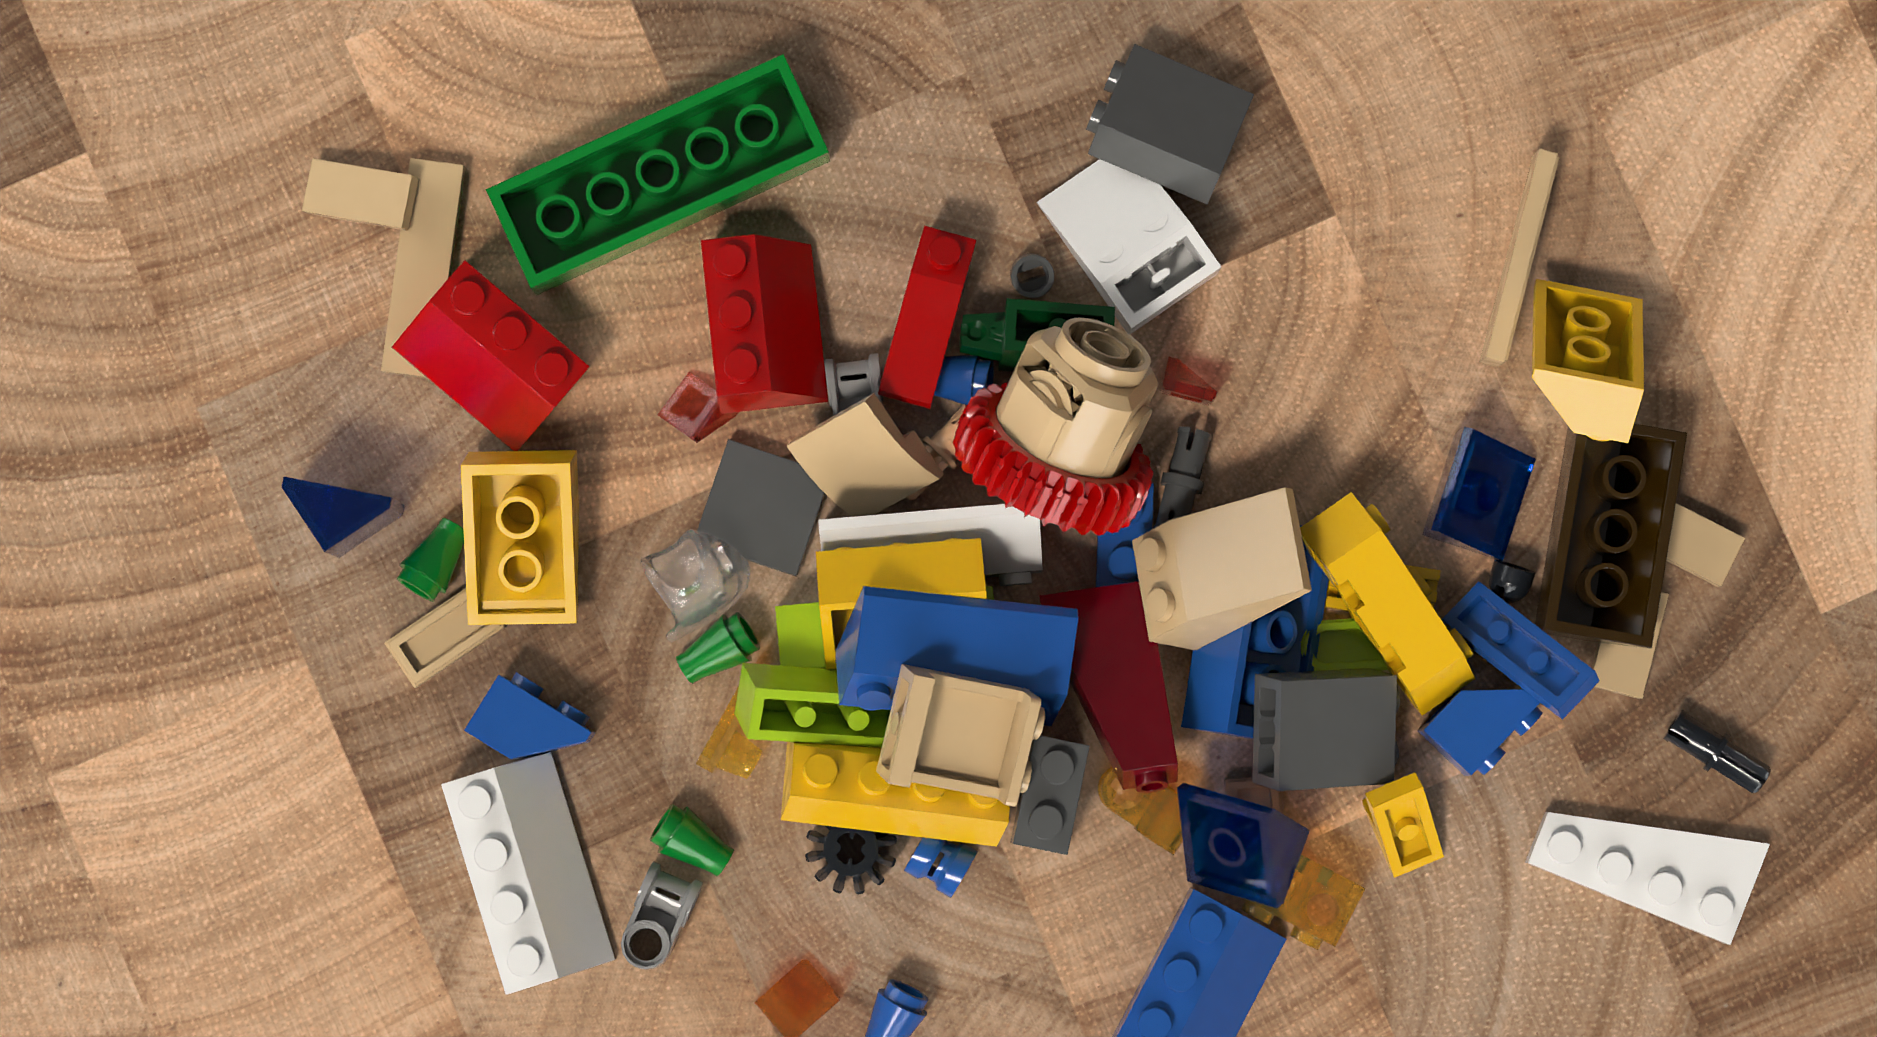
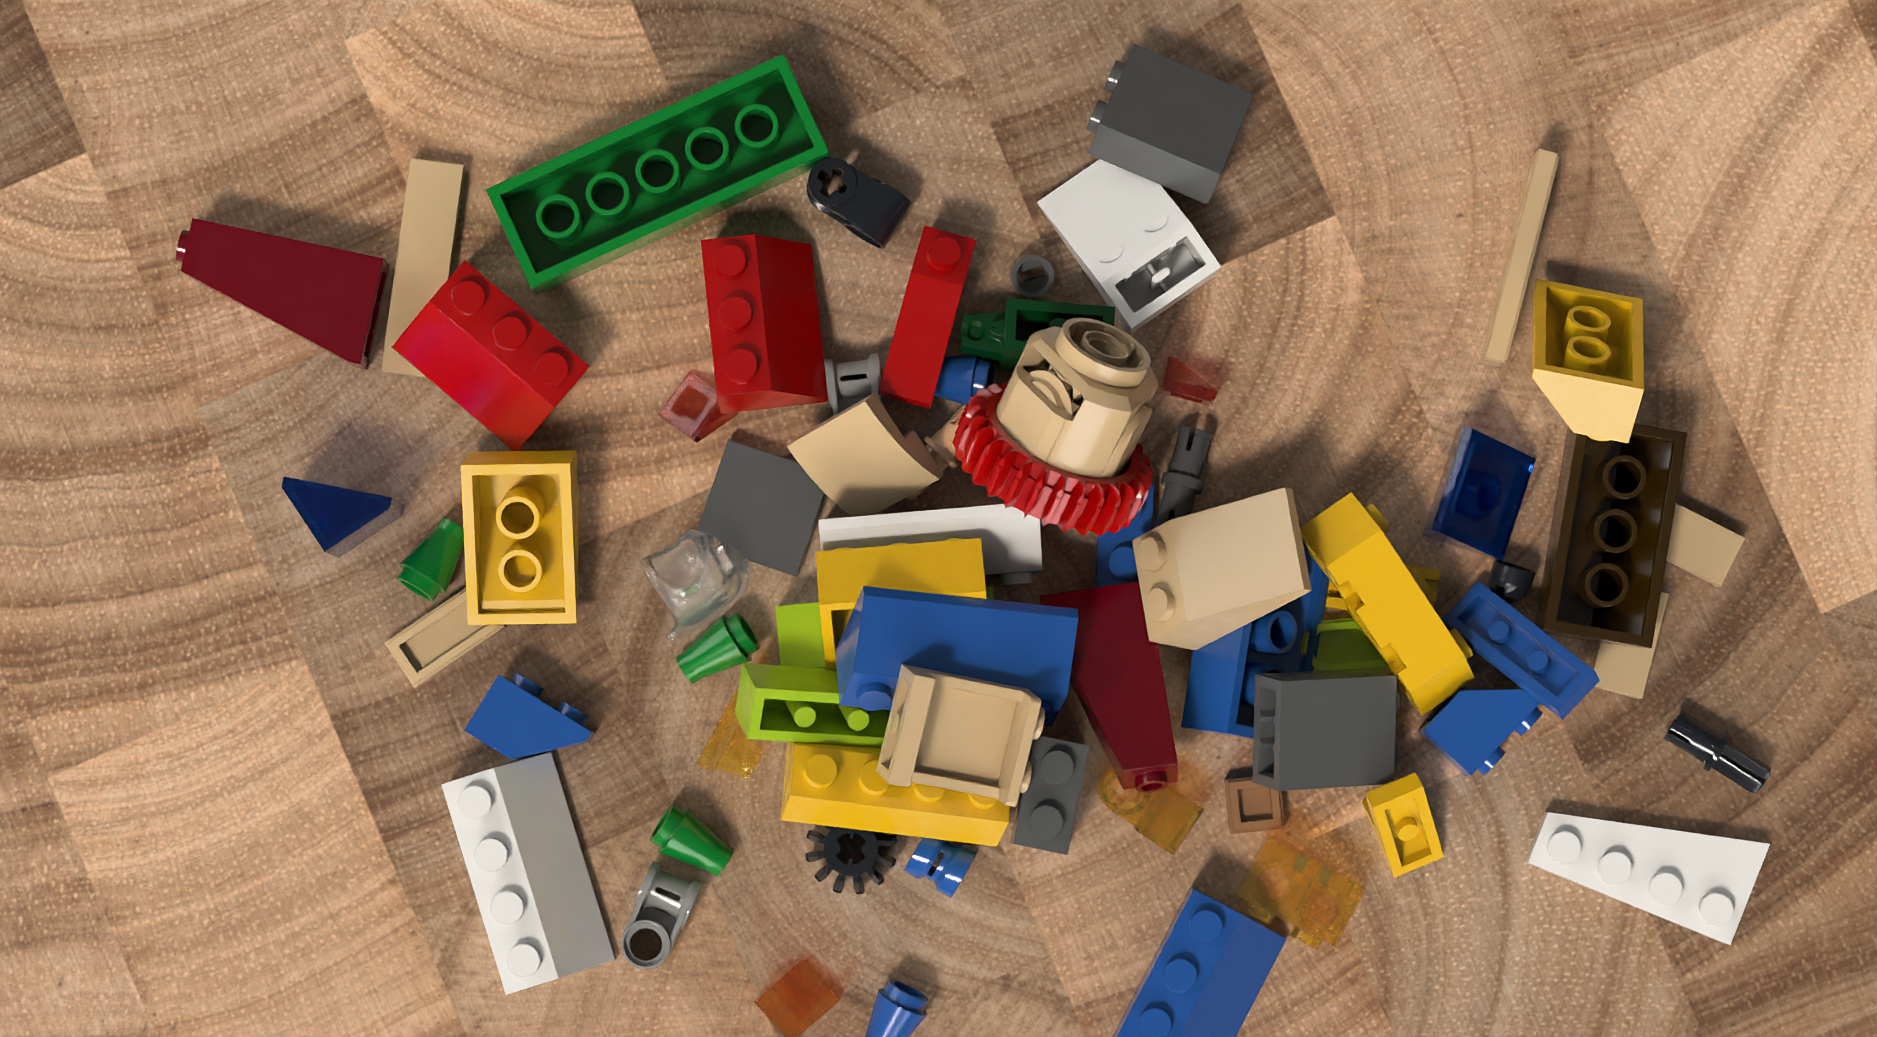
tan tile [302,158,419,231] -> none
clear blue slope [1177,783,1310,908] -> none
none -> dark red slope [176,218,390,370]
none -> black piece [806,158,912,249]

